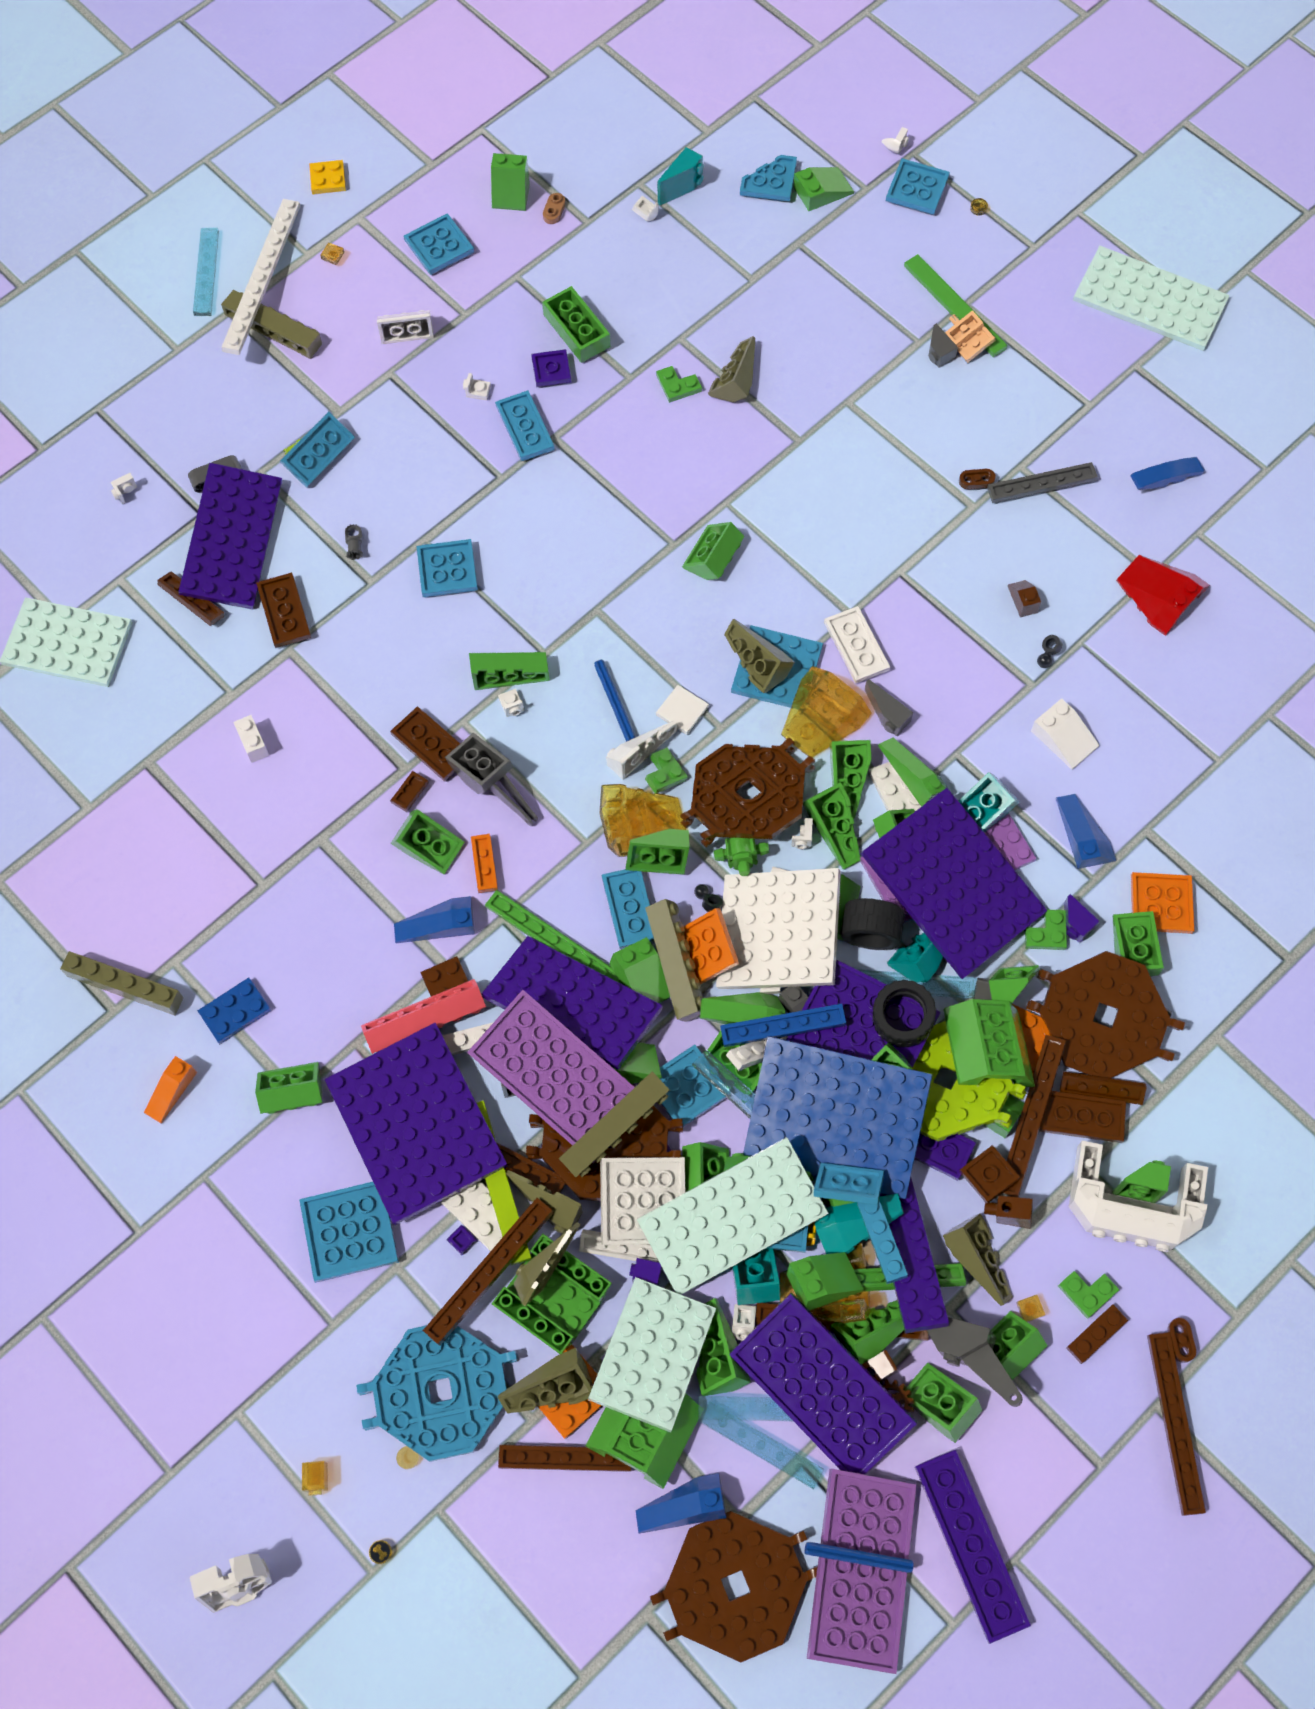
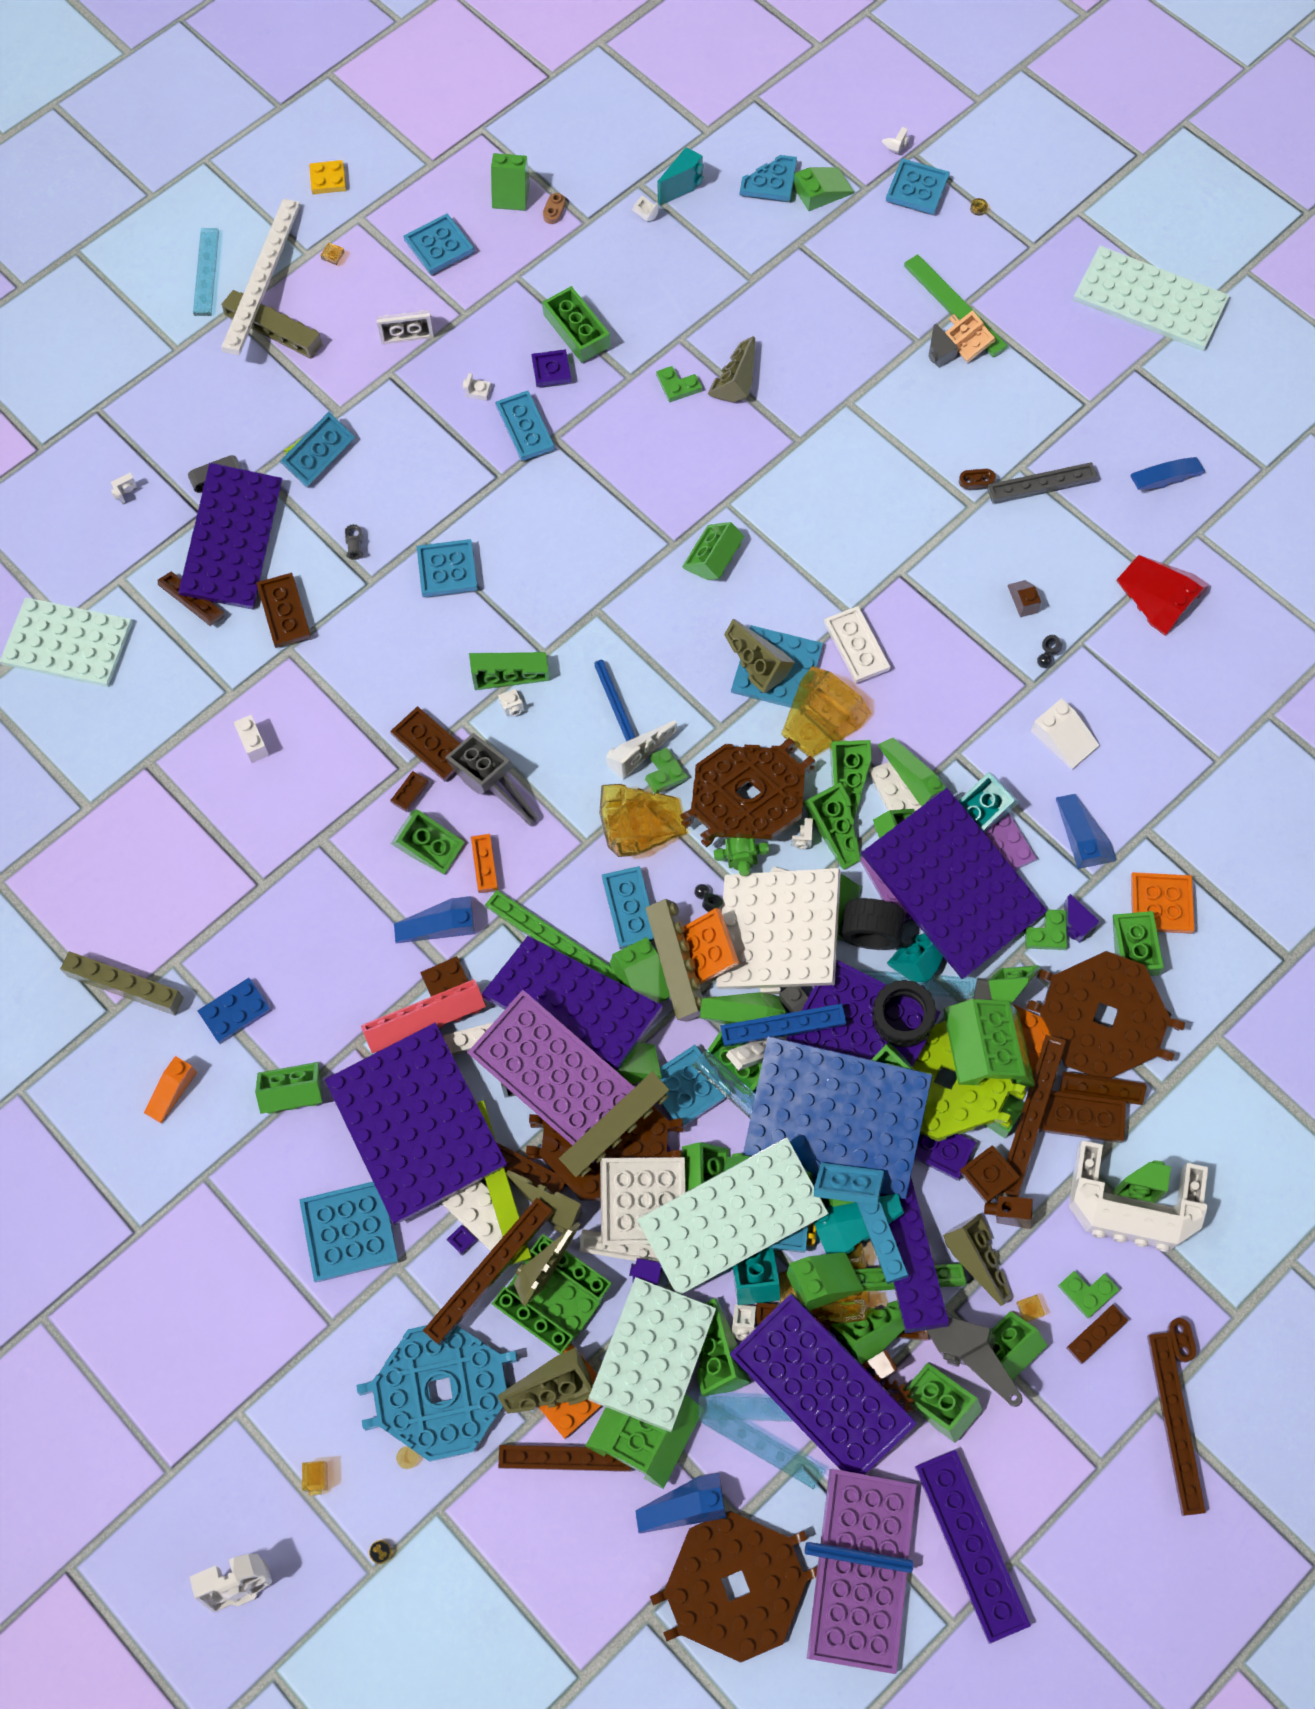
bright green slope [625,829,690,875] -> none
white tile [656,685,709,735] -> none
dark grey slope [865,679,913,736] -> none

